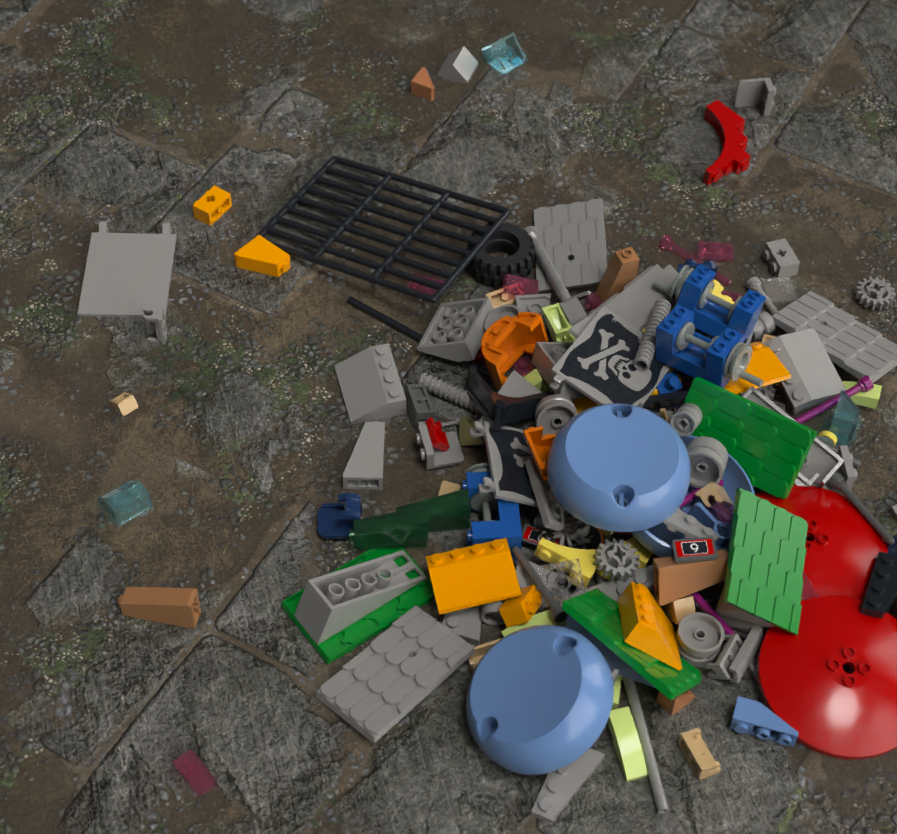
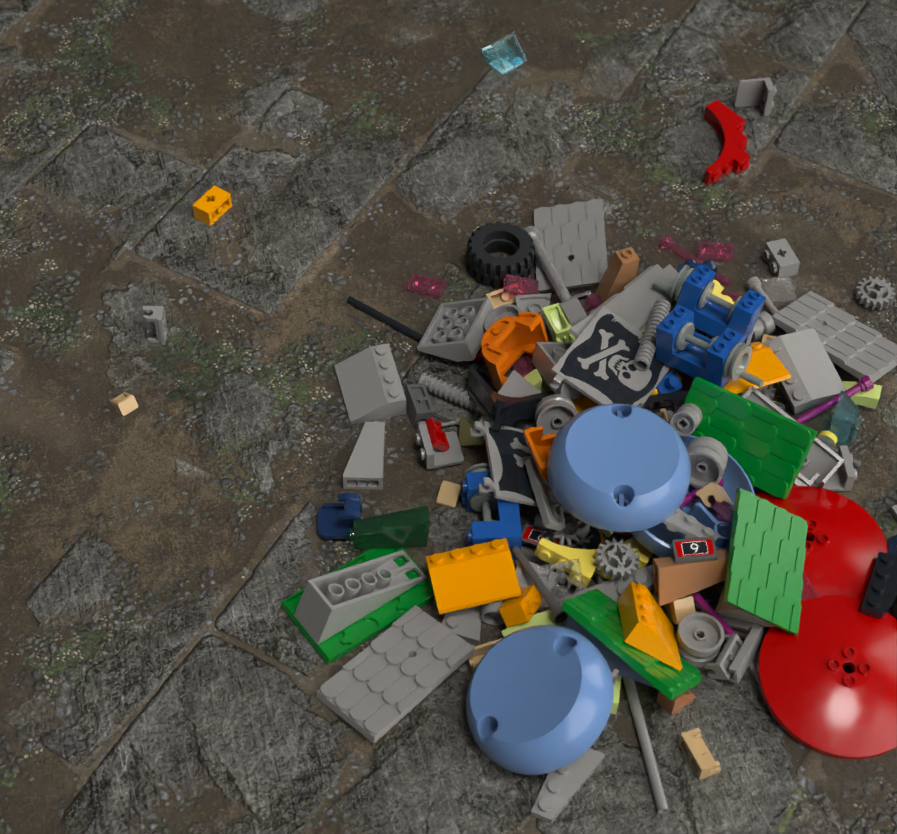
light grey flag [77,221,177,318] -> none
clear light blue slope [97,480,153,527] -> none
medium nougat slope [118,587,201,629] -> none
clear pink plate [173,749,217,797] -> none
light orange slope [234,235,291,277] -> none
black bar [253,155,512,304] -> none
clear green slope [392,489,471,536] -> none
nougat slope [411,67,434,101] -> none
light grey slope [437,46,478,84] -> none
yellowish green slope [607,706,648,782] -> none
medium blue slope [730,696,799,747] -> none
dark grey piece [828,473,895,545] -> none

